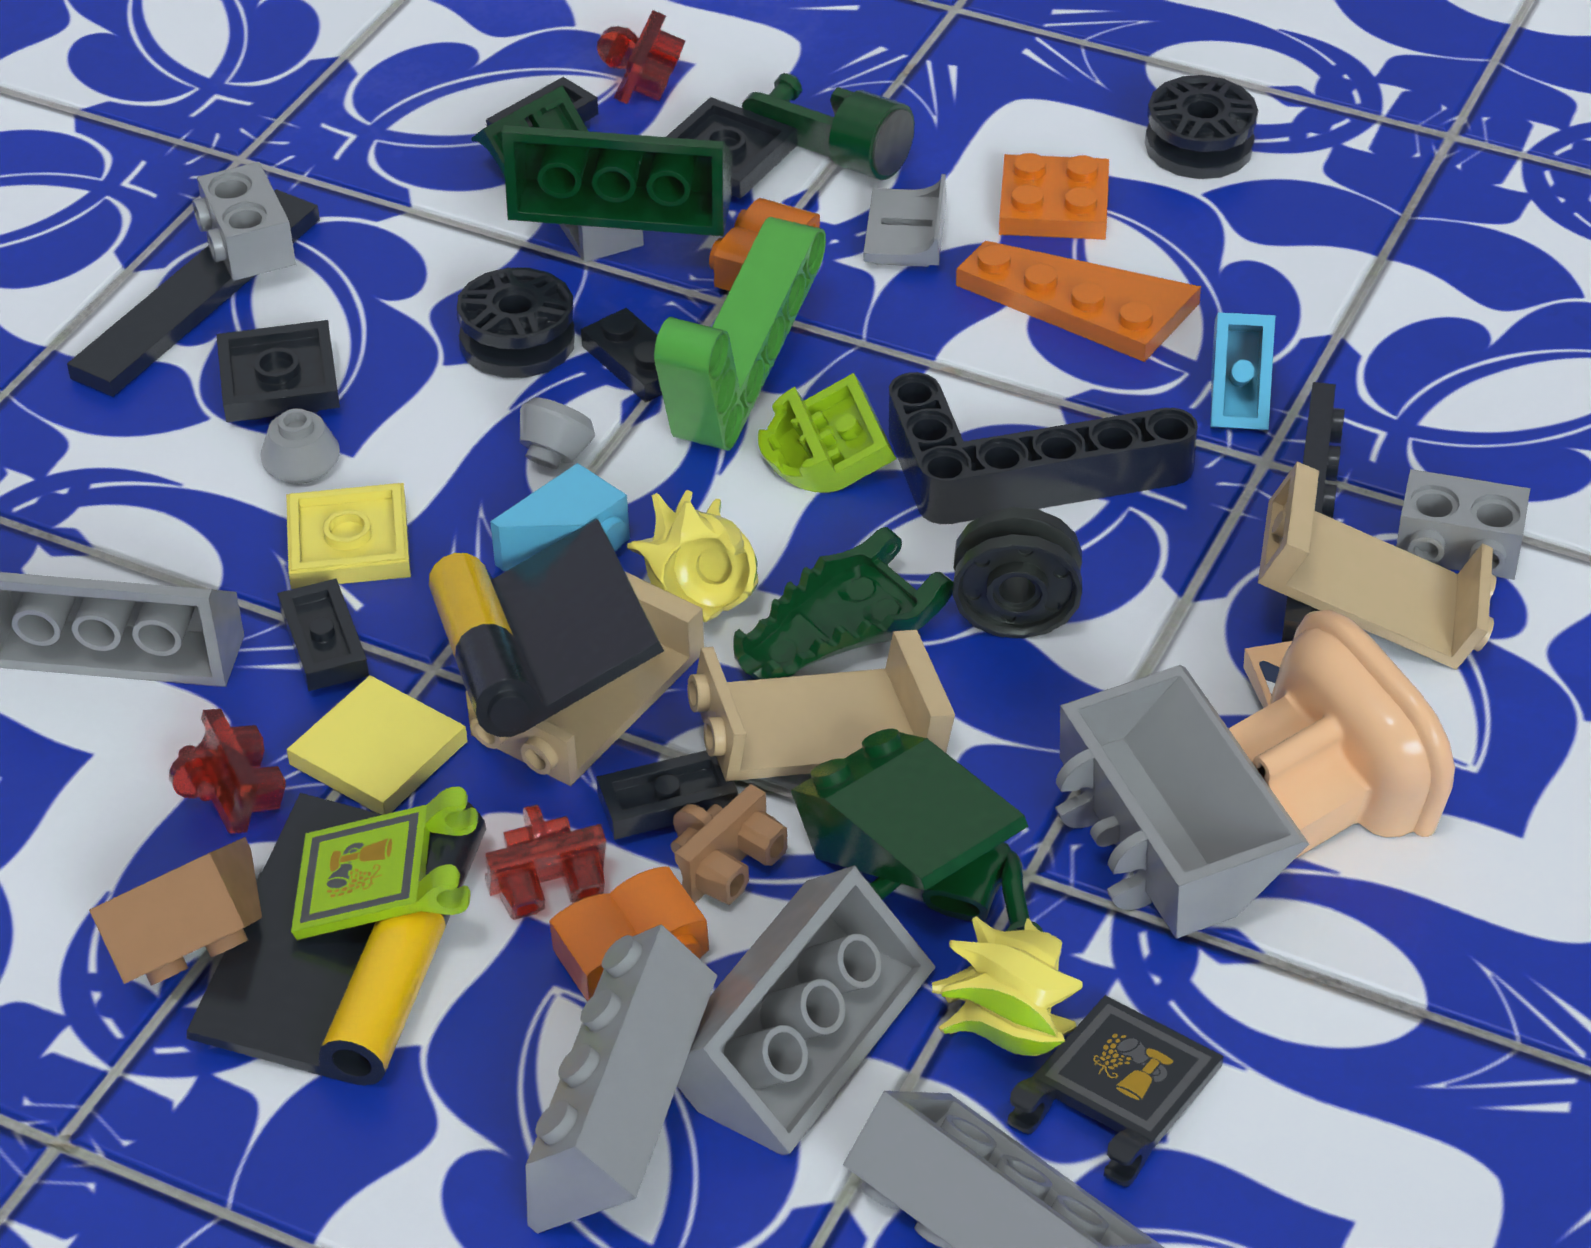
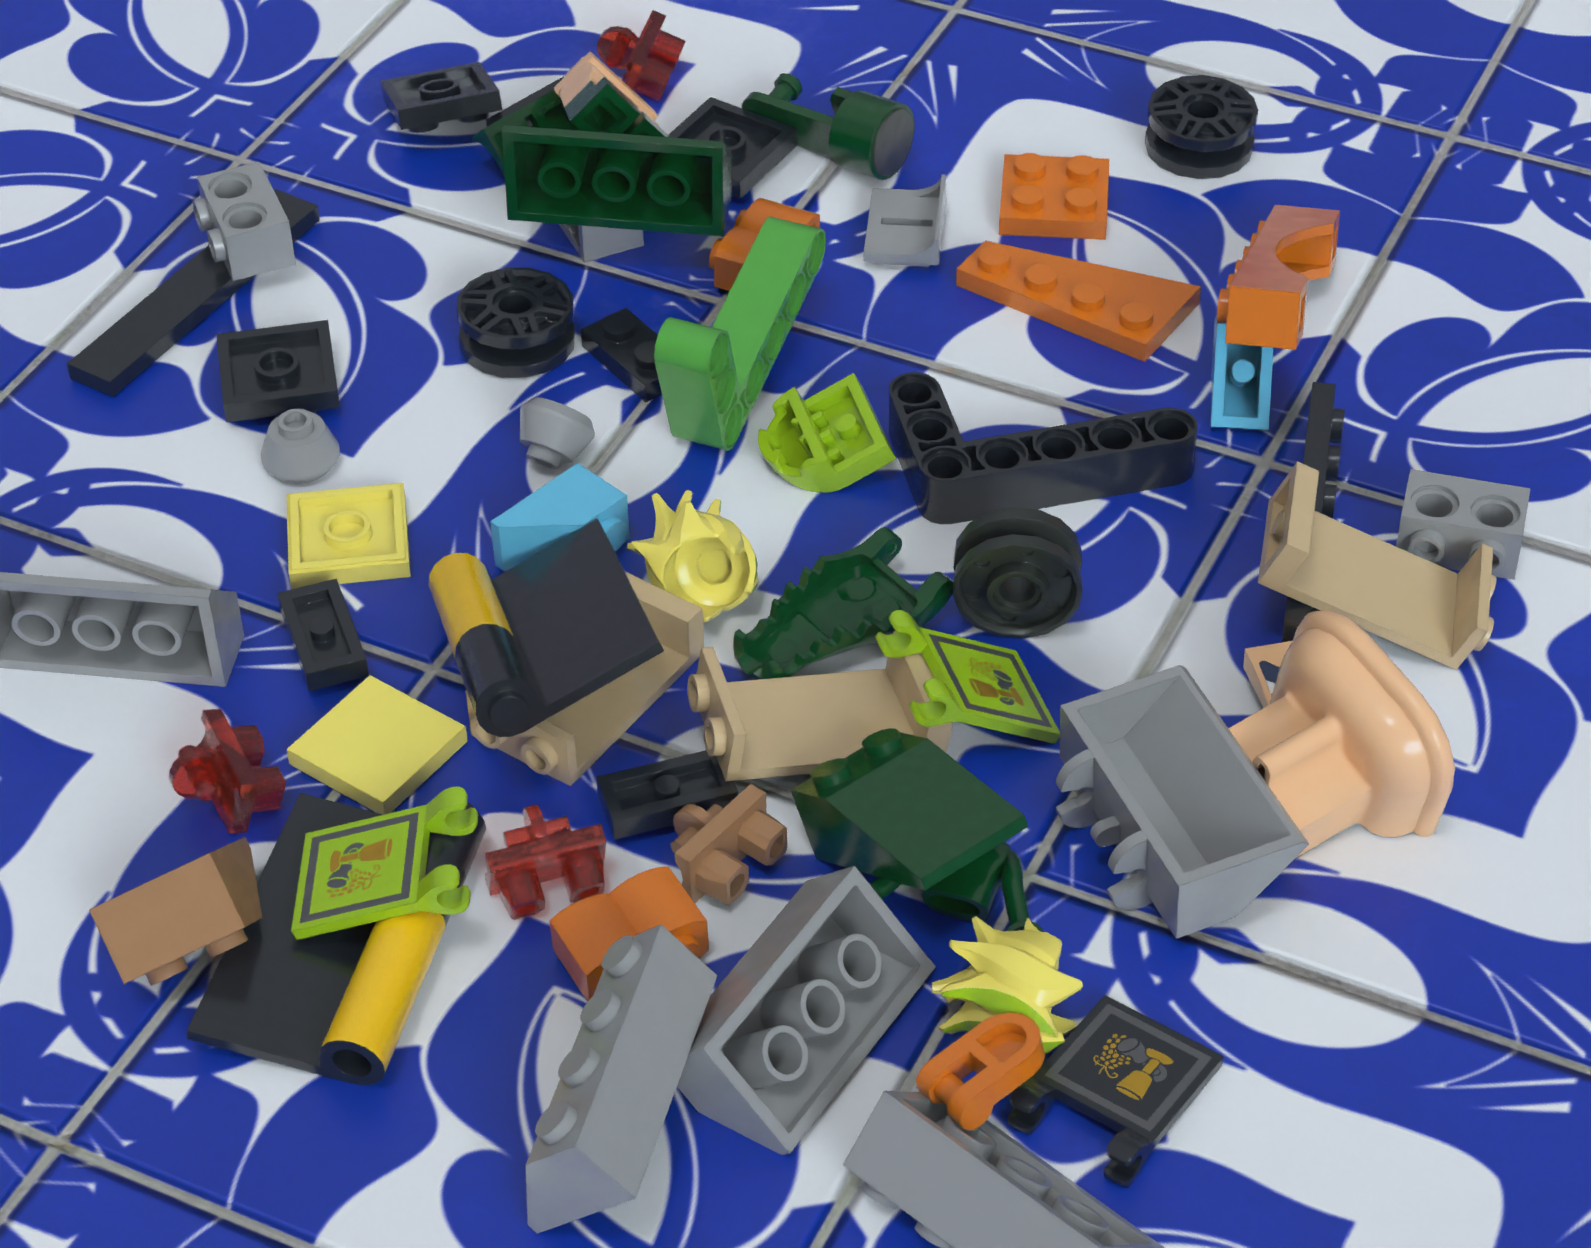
none -> black plate [380,62,502,133]
none -> dark green hips [554,51,671,138]
none -> lime flag [875,610,1060,744]
none -> orange plate [916,1012,1045,1131]
none -> orange arch [1217,205,1340,350]

